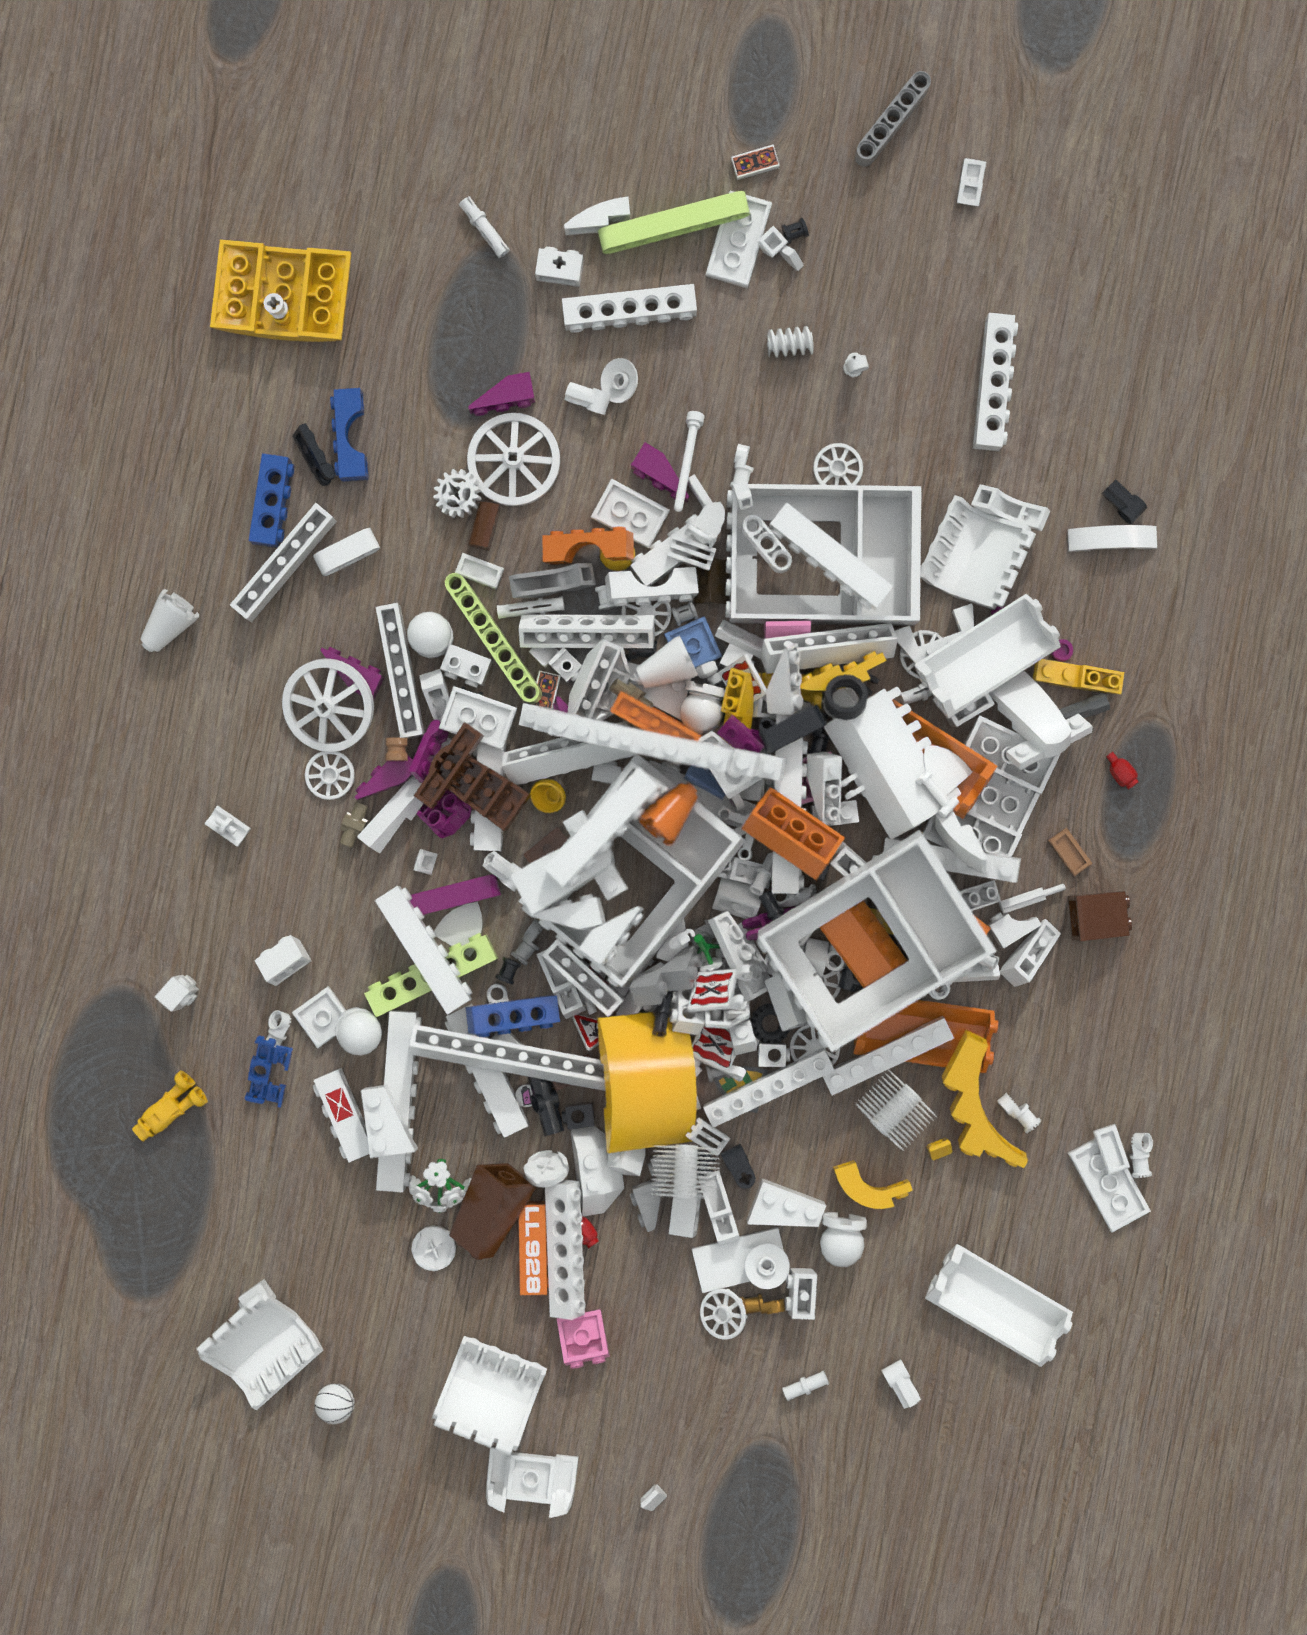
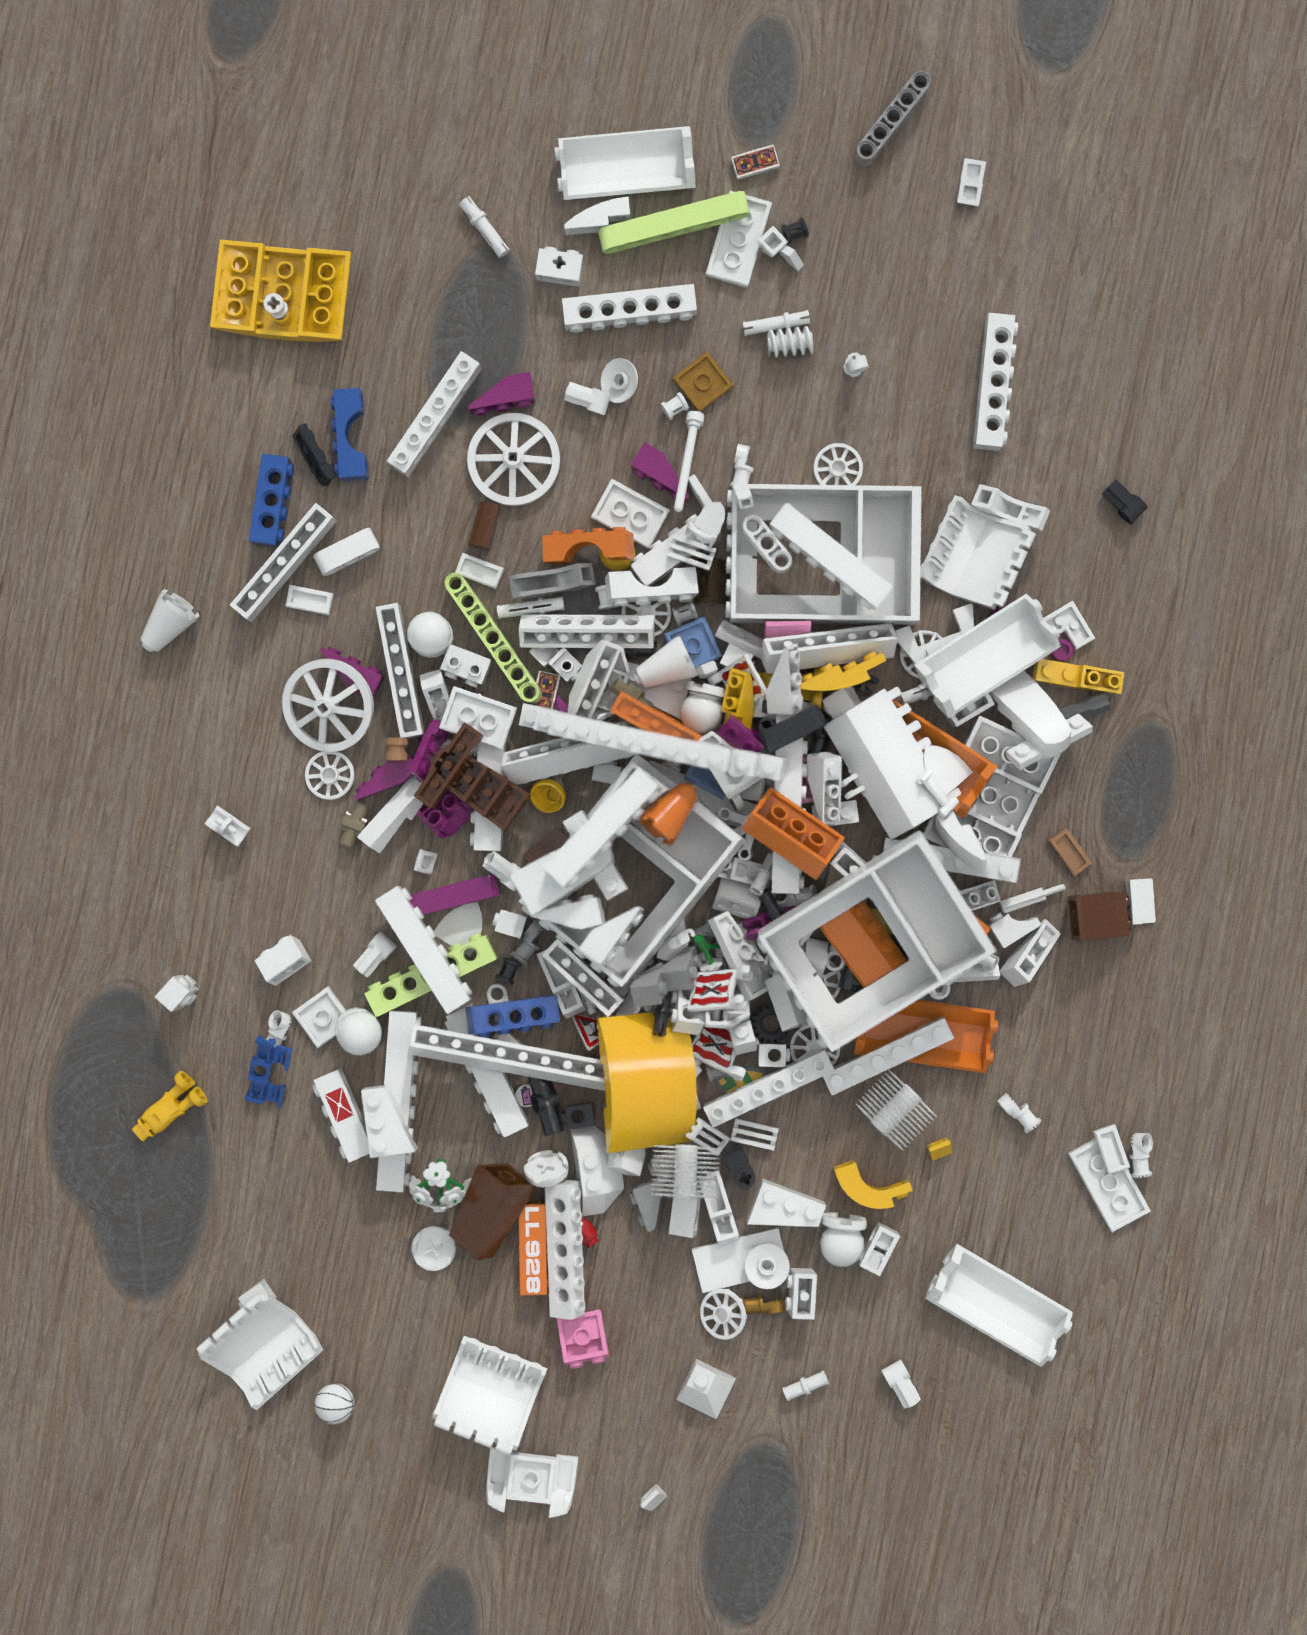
white gear [433,469,482,518] -> none
black tyre [824,674,868,720] -> none
yellow arch [942,1030,1028,1168] -> none
white slope [1067,525,1157,552] -> none
red plant [1106,752,1139,790] -> none
none -> white tile [285,585,334,616]
none -> white piece [353,931,397,978]
none -> white brick [387,351,482,478]
none -> white brick [492,909,528,938]
none -> white panel [555,126,696,200]
none -> white bush [660,392,689,420]
none -> pearl gold tile [672,351,734,412]
none -> white slope [676,1359,736,1419]
none -> white tile [730,1118,779,1151]
none -> white pin [743,310,810,336]
none -> white brick [857,1221,900,1276]
none -> white tile [1043,601,1095,650]
none -> white panel [1125,878,1156,925]

